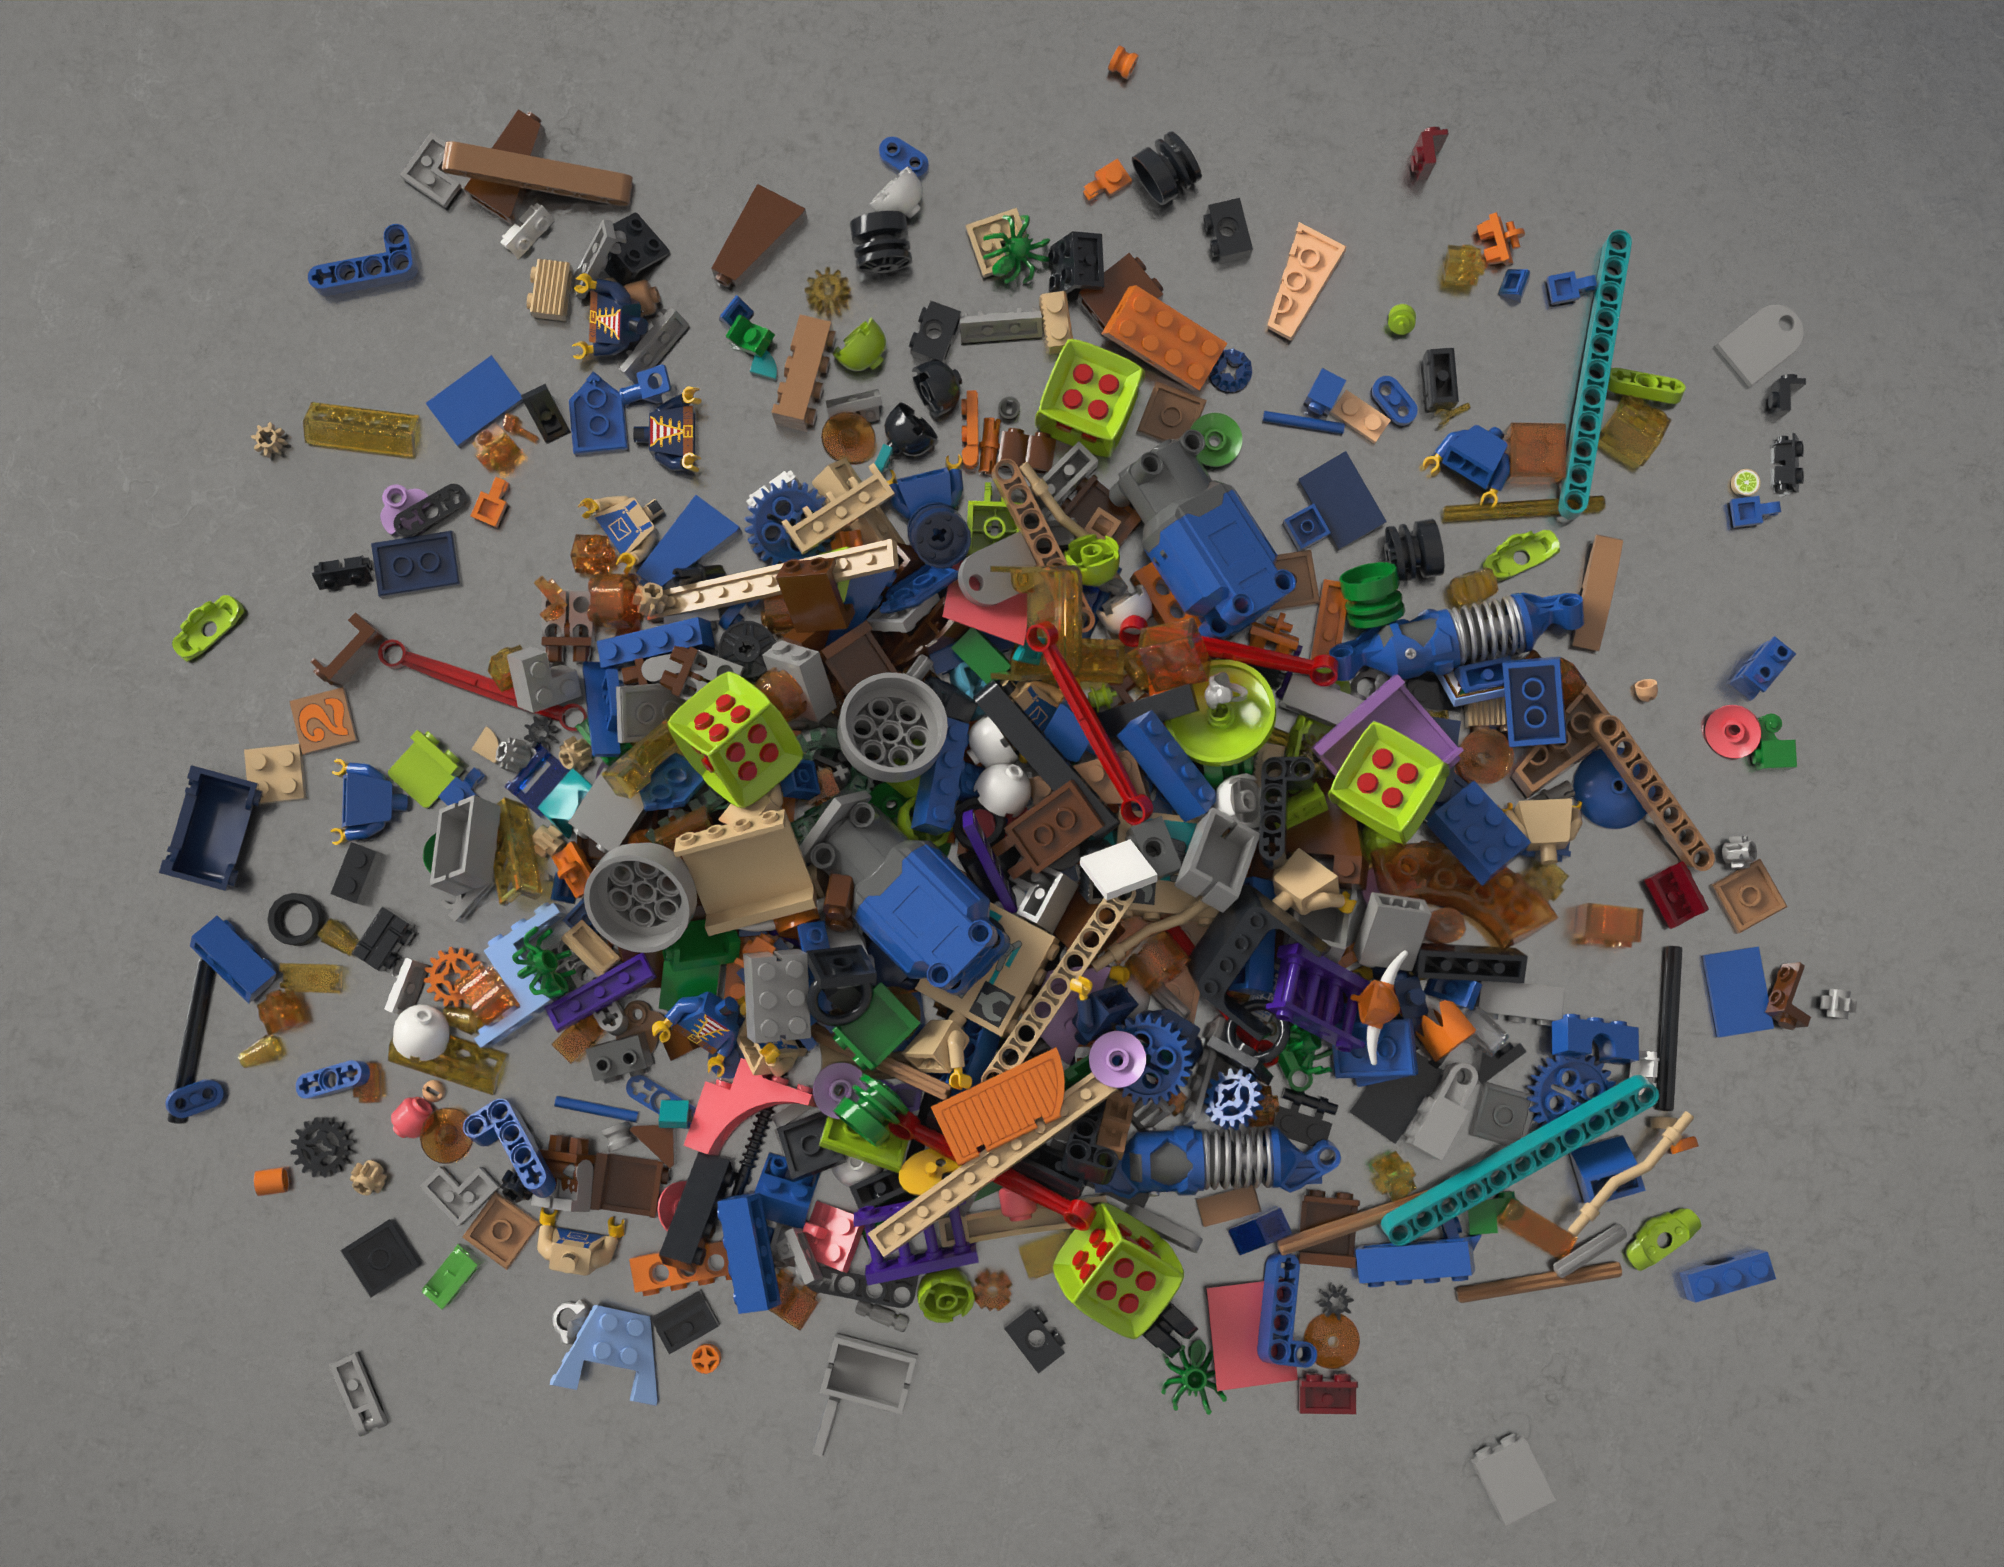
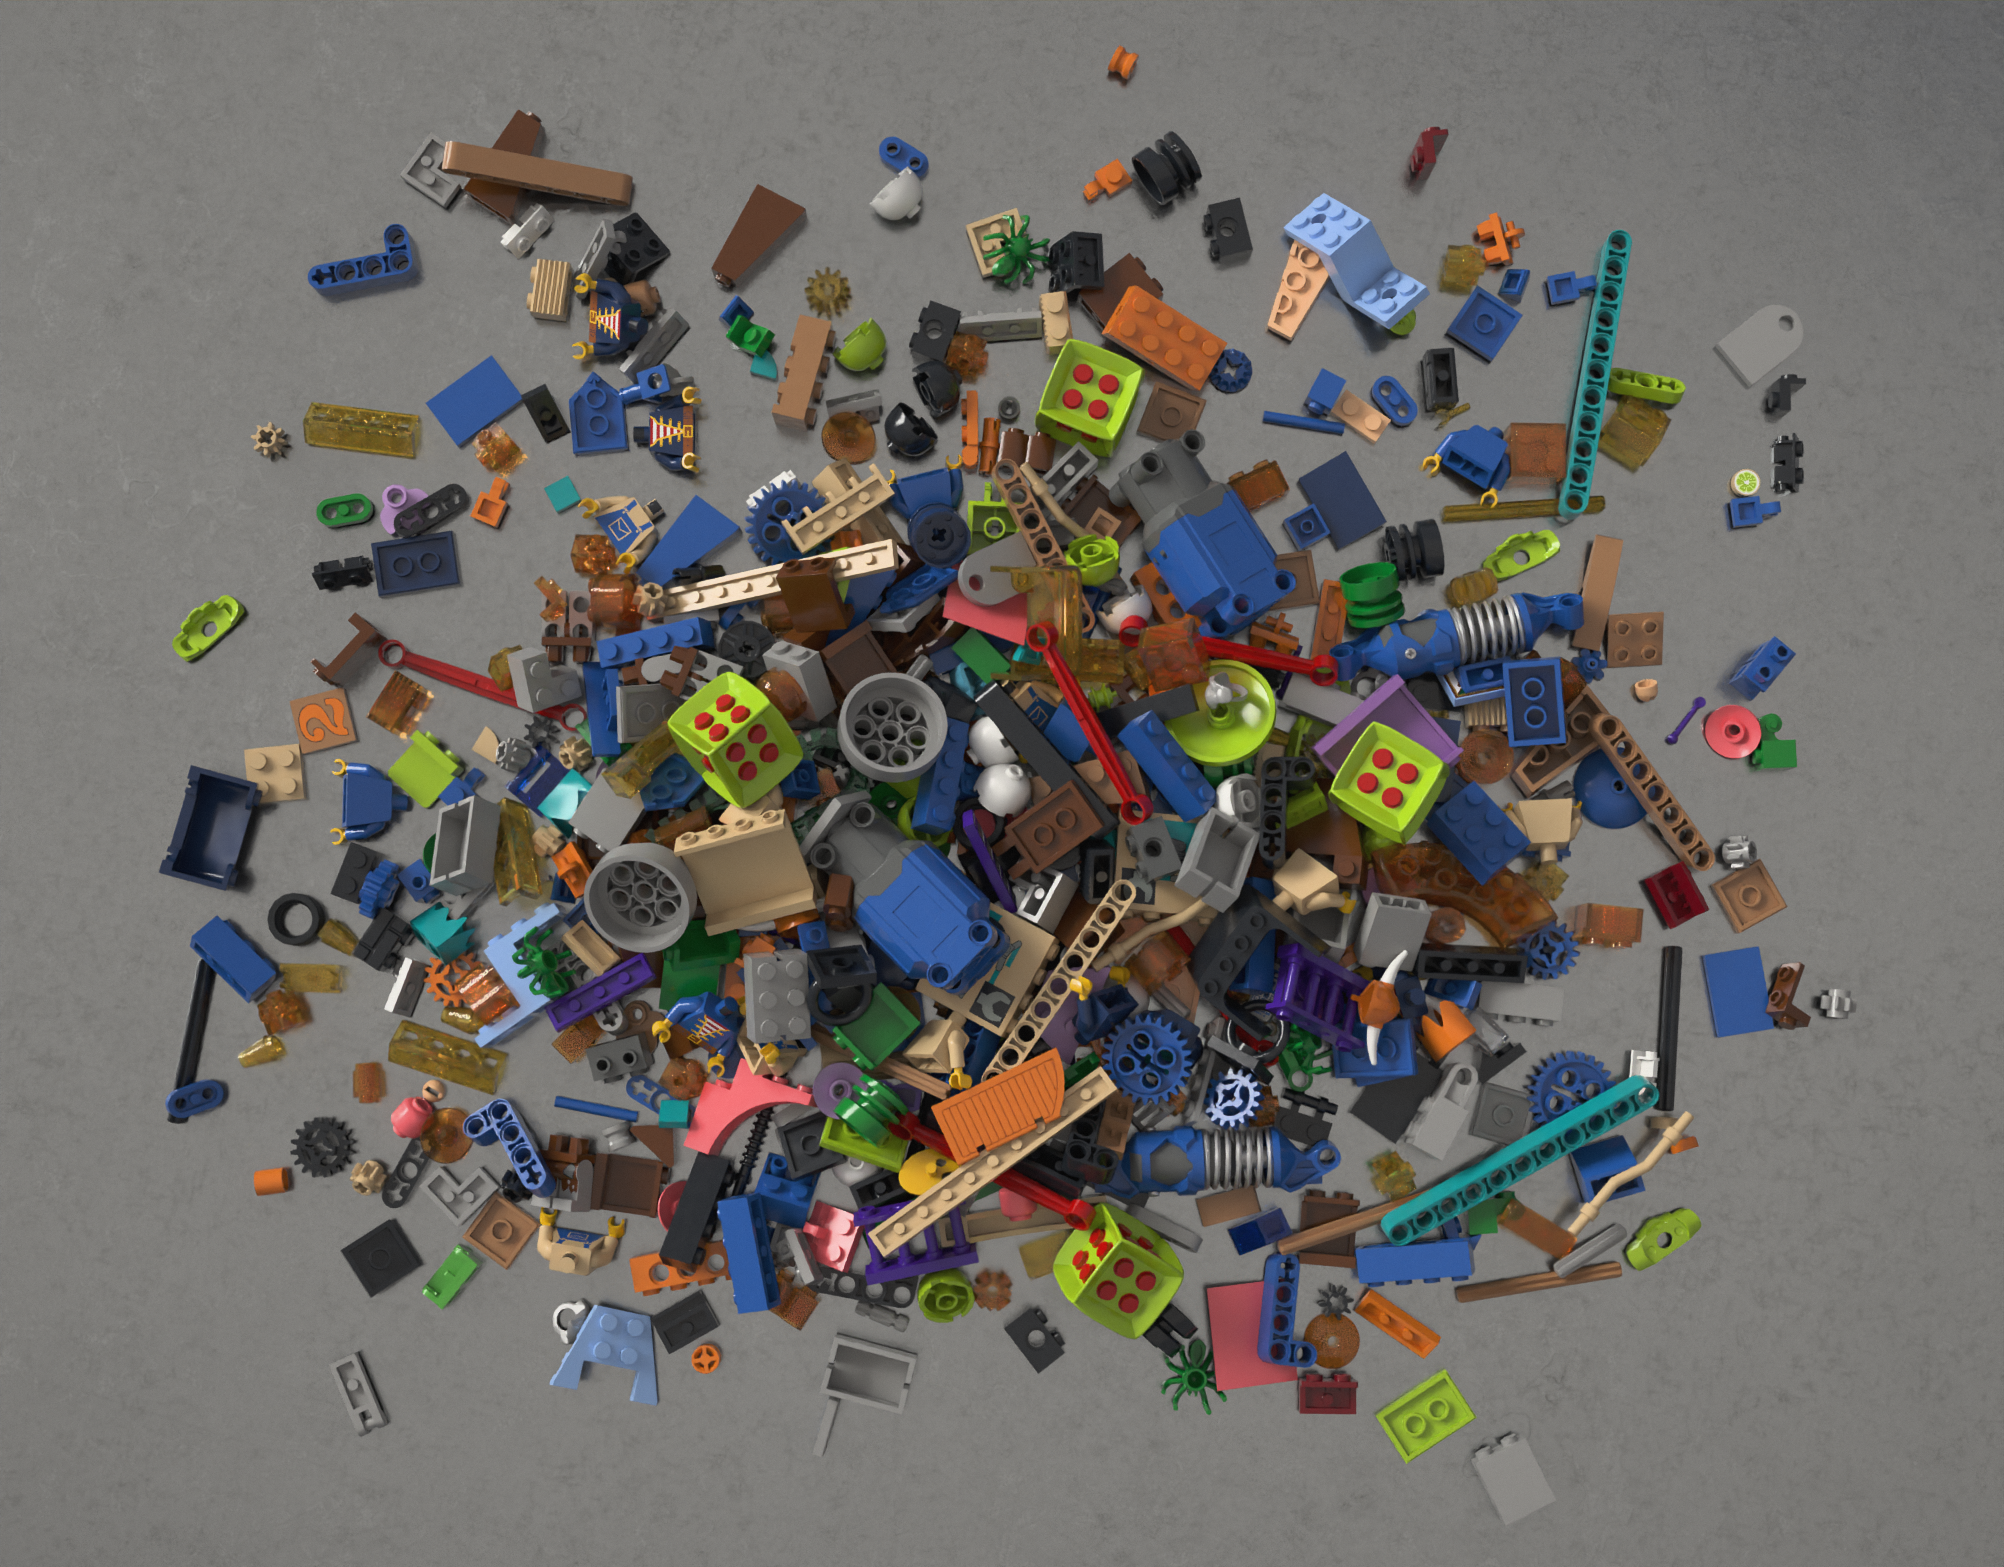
blue beam [296,1060,370,1099] -> none
white cylinder [393,1004,450,1061] -> none
clear orange hand [503,414,538,442] -> none
black wheel [850,211,912,274] -> none
teal tile [874,444,893,473] -> none
white tile [1080,839,1157,900] -> none
lavender dish [1089,1031,1146,1088] -> none
bright green dish [1190,413,1243,467] -> none
blue arch [1552,1014,1639,1065] -> none
blue arch [1679,1249,1776,1303] -> none
none -> green plate [316,493,373,527]
none -> blue gear [358,859,399,919]
none -> clear orange brick [366,670,428,736]
none -> black beam [382,1133,437,1208]
none -> blue brick [397,859,440,904]
none -> teal piece [410,902,475,966]
none -> teal tile [544,476,582,513]
none -> light grey piece [653,363,695,397]
none -> clear orange brick [658,1057,709,1101]
none -> clear orange brick [945,331,989,377]
none -> clear orange brick [1226,459,1290,512]
none -> light blue bracket [1283,193,1430,329]
none -> orange plate [1354,1289,1441,1359]
none -> lime tile [1374,1369,1477,1464]
none -> blue plate [1446,285,1523,362]
none -> blue gear [1518,919,1581,980]
none -> blue plant [1571,648,1607,684]
none -> medium nougat hinge [1605,612,1664,668]
none -> dark purple hinge [1667,697,1706,744]

